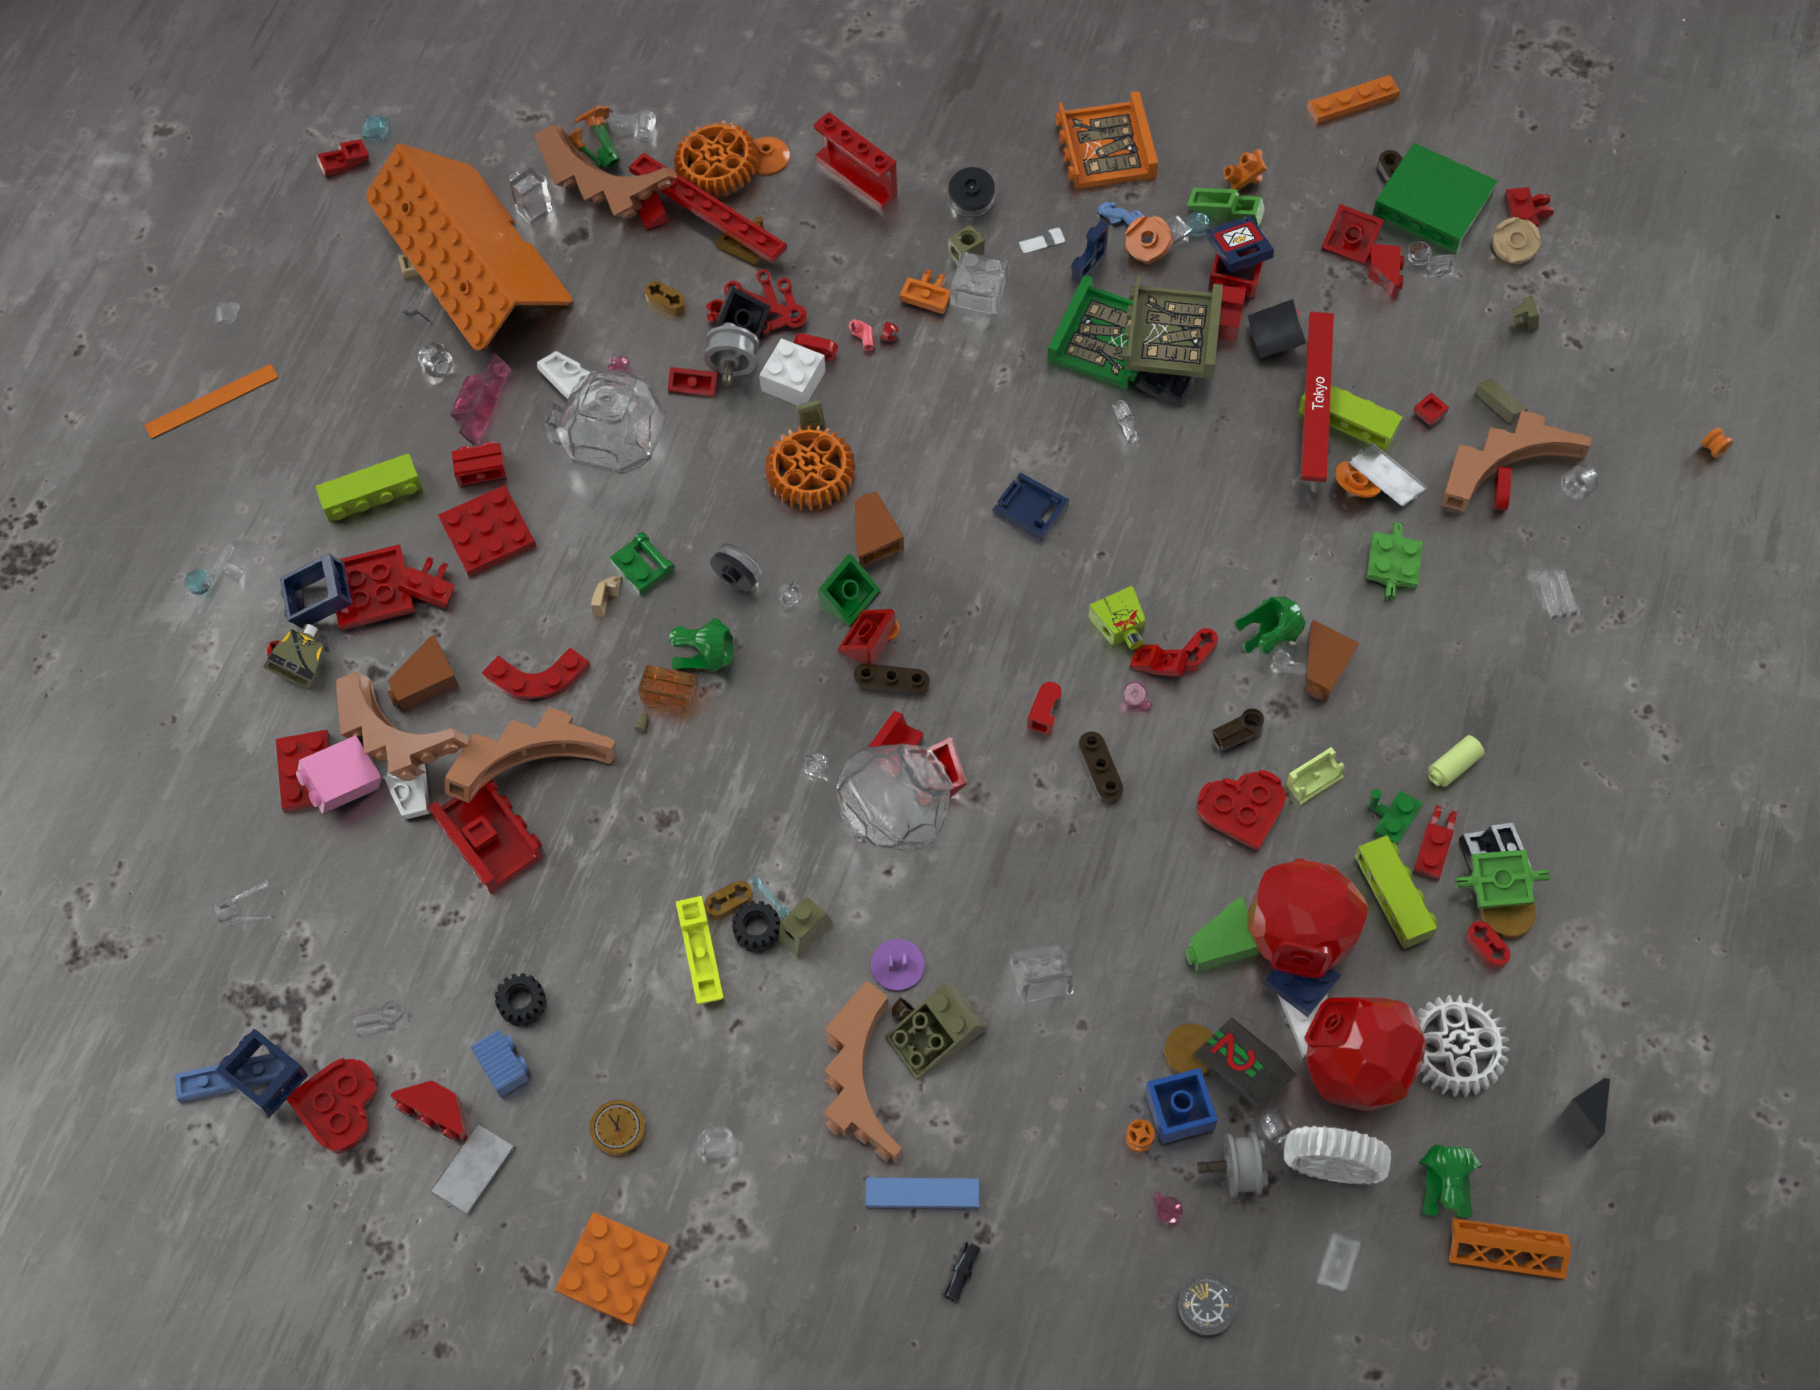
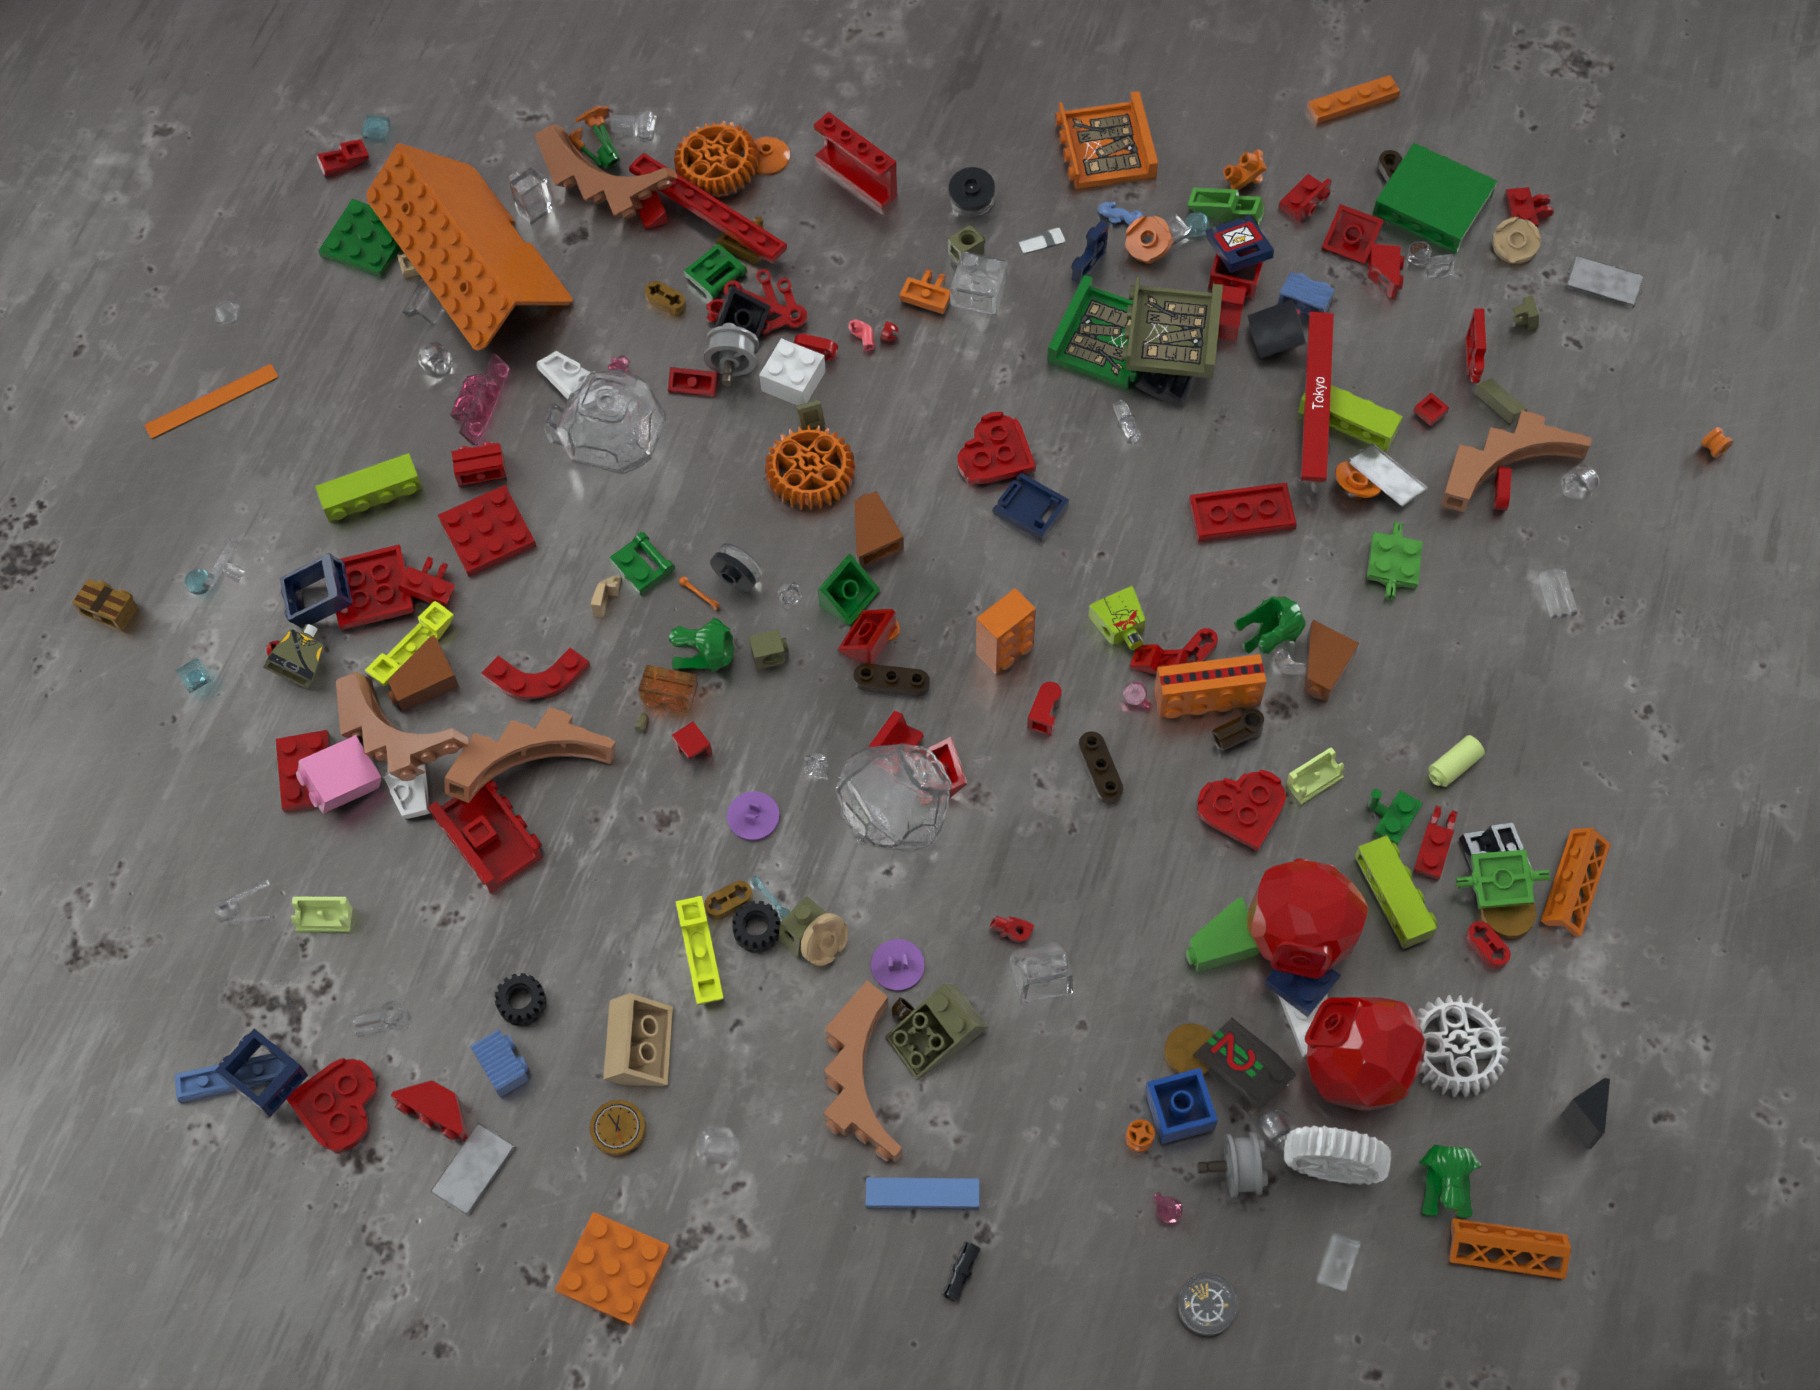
none -> pearl gold brick [72,579,138,632]
none -> clear light blue plate [175,657,212,693]
none -> yellowish green hinge [291,897,353,932]
none -> green plate [318,199,400,278]
none -> neon yellow slope [365,601,454,686]
none -> tan slope [603,993,673,1086]
none -> red panel [672,721,713,759]
none -> orange hinge [679,576,720,610]
none -> green plate [684,243,747,301]
none -> medium lavender piece [727,791,780,841]
none -> olive brick [749,629,789,670]
none -> tan tile [801,913,848,966]
none -> red plate [957,412,1036,485]
none -> orange brick [976,588,1036,674]
none -> red piece [990,916,1035,943]
none -> orange brick [1154,654,1267,718]
none -> red tile [1189,482,1297,542]
none -> red bracket [1278,174,1332,222]
none -> medium blue brick [1278,272,1335,316]
none -> red piece [1466,308,1487,384]
none -> orange fence [1541,827,1611,937]
none -> flat silver piece [1565,255,1644,308]

